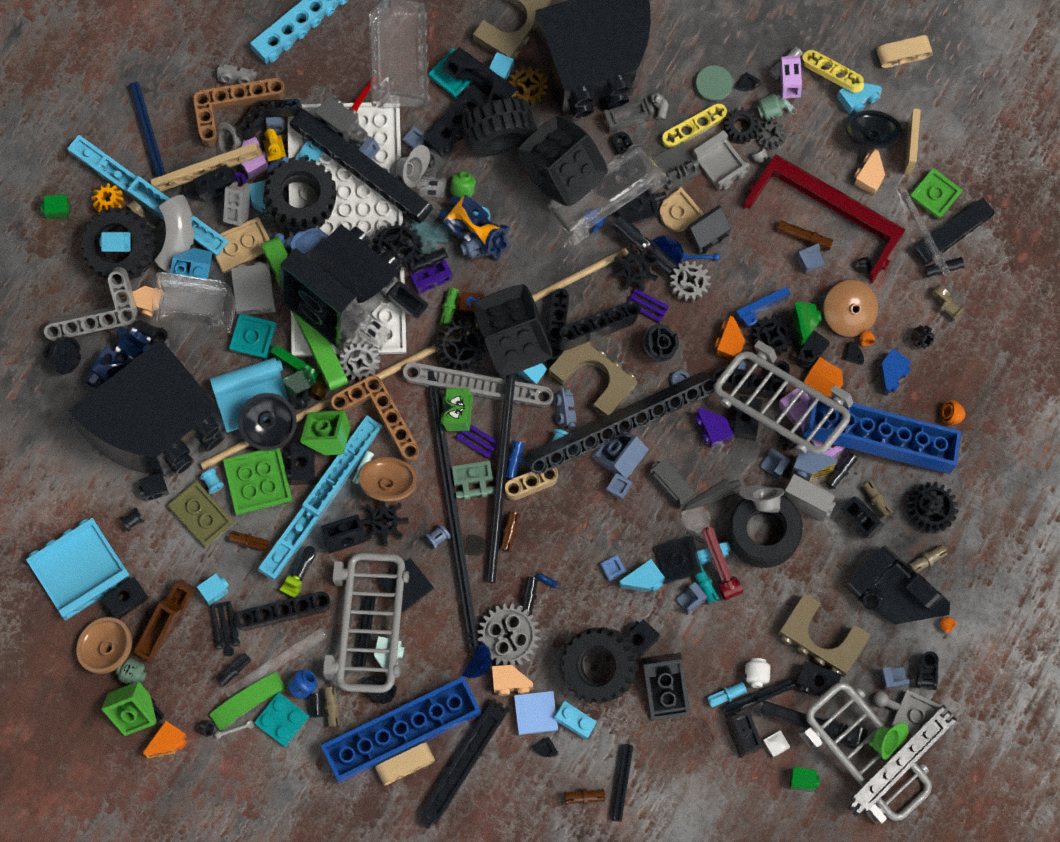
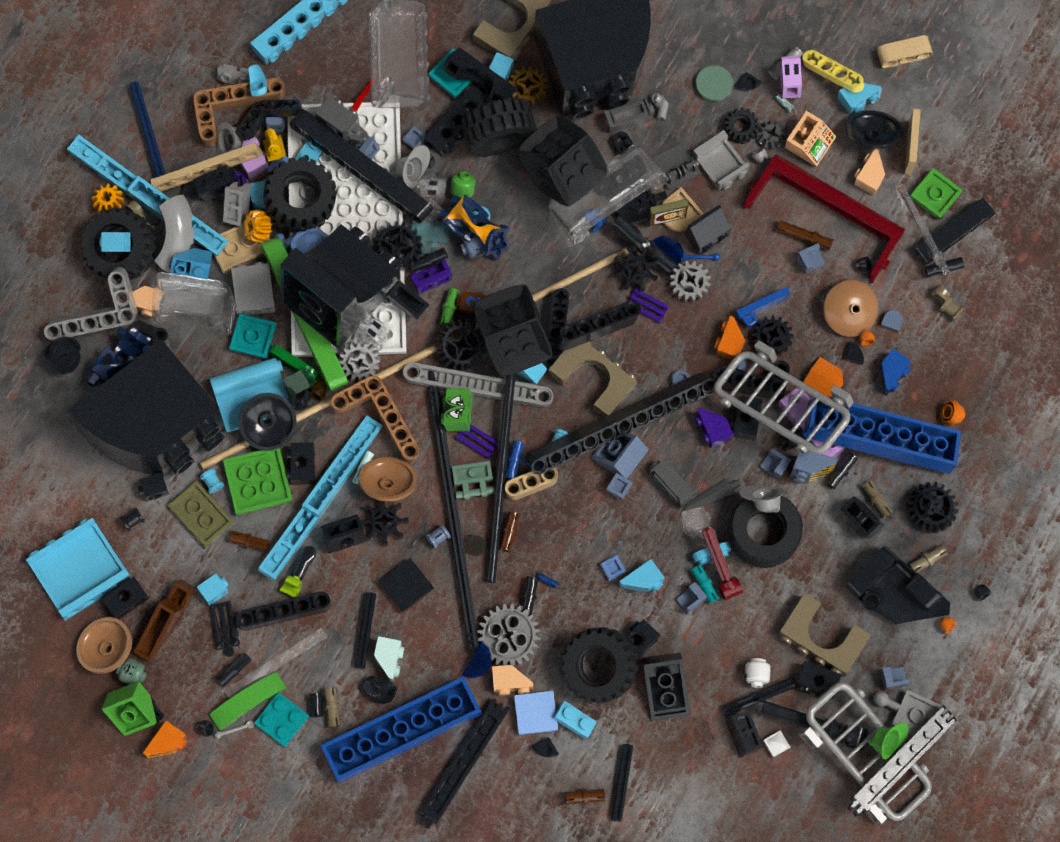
green brick [41,194,69,220] -> none
blue head [288,669,317,699] -> none
bright green slope [301,410,351,455] -> none
light grey bar [323,553,409,693] -> none
tan beam [375,743,435,786] -> none
sand blue hinge [553,388,577,430] -> none
black cone [641,324,679,362] -> none
black tile [656,535,702,584] -> none
light yellow beam [662,104,727,149] -> none
medium azure axle [708,682,747,707] -> none
sand green head [757,94,785,121] -> none
light grey brick [783,474,836,521] -> none
green brick [790,767,820,792] -> none
green slope [791,302,821,349] -> none
black piece [797,331,830,368] -> none
black gear [910,325,935,349] -> none
black piece [916,651,939,690] -> none
none -> light orange gear [243,210,273,242]
none -> medium azure hair [248,64,268,97]
none -> tile [648,199,689,226]
none -> light nougat slope [785,111,836,167]
none -> sand blue tile [881,310,903,333]
none -> black hinge [974,584,992,601]

